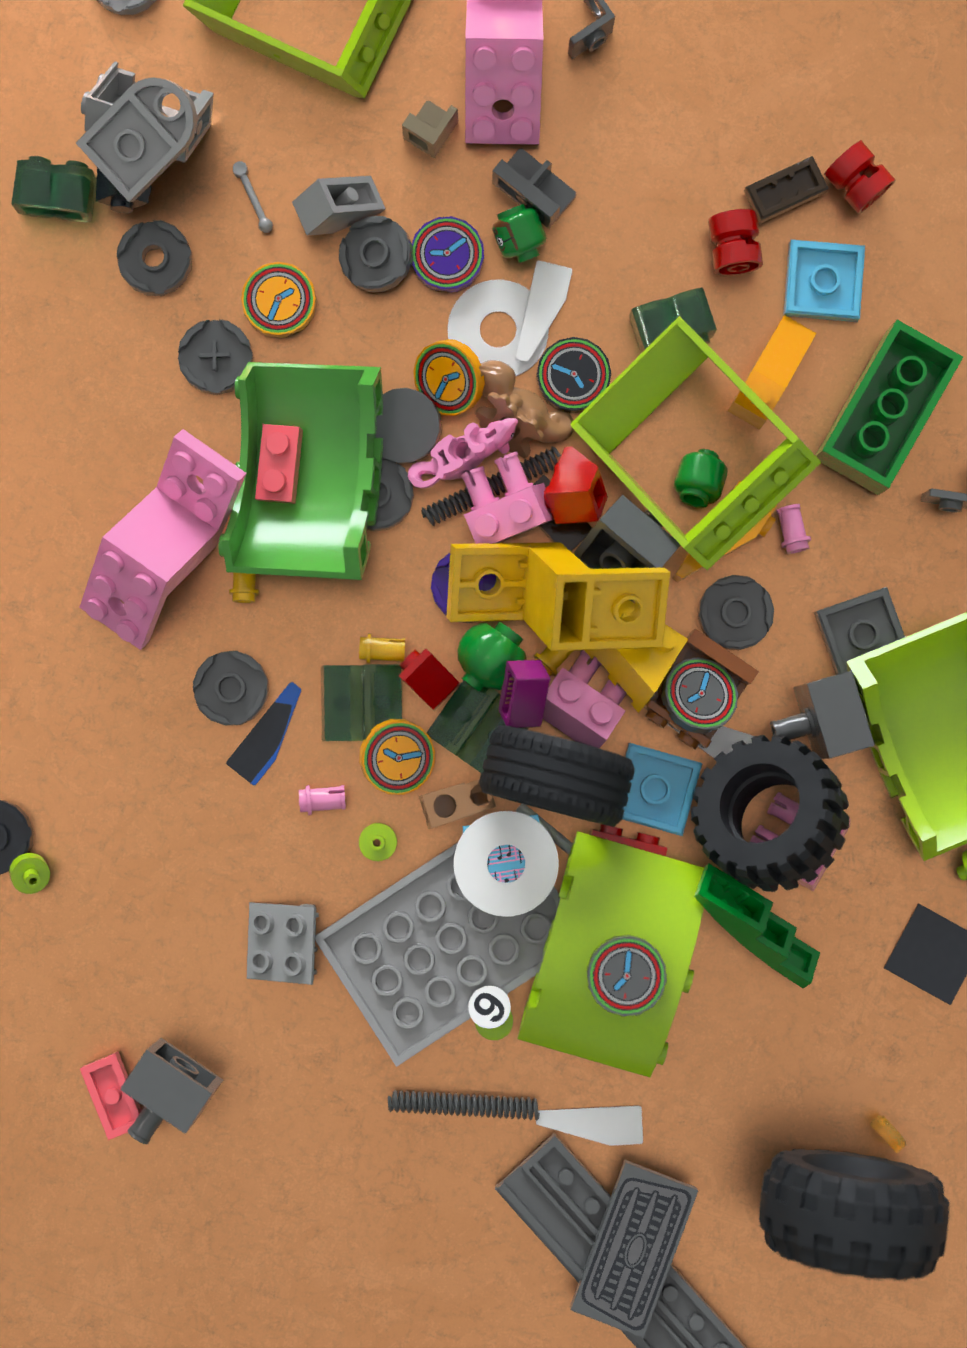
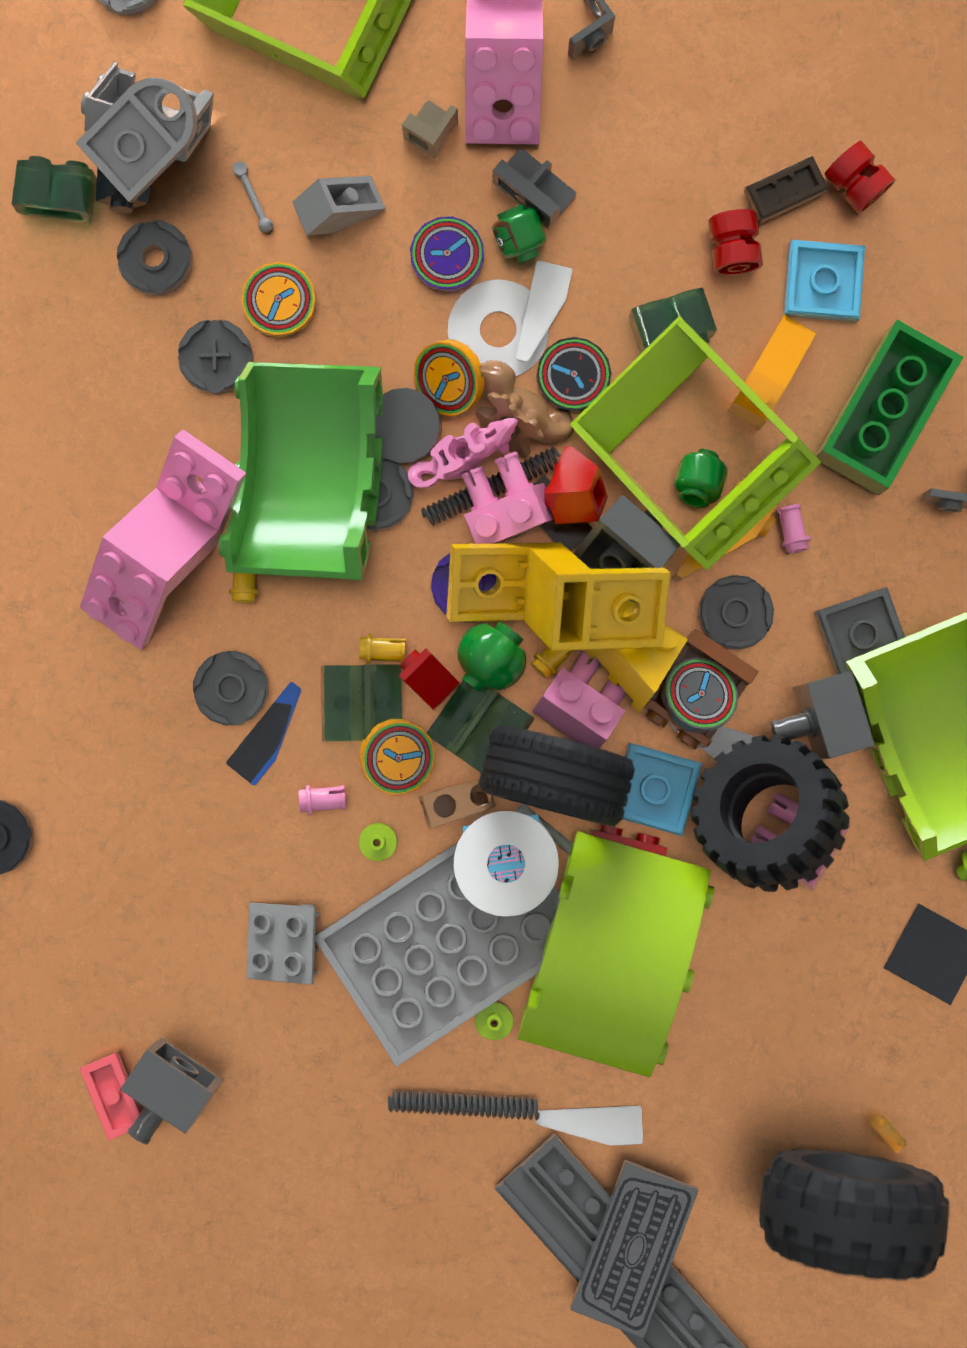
lime tile [9,853,50,894] -> none
coral plate [255,424,303,504] -> none
dark grey tile [339,216,413,292] -> none
white sticker [468,986,511,1029] -> none
magenta piece [499,660,550,728] -> none
tile [587,935,667,1016] -> none
green slope [694,863,820,988] -> none

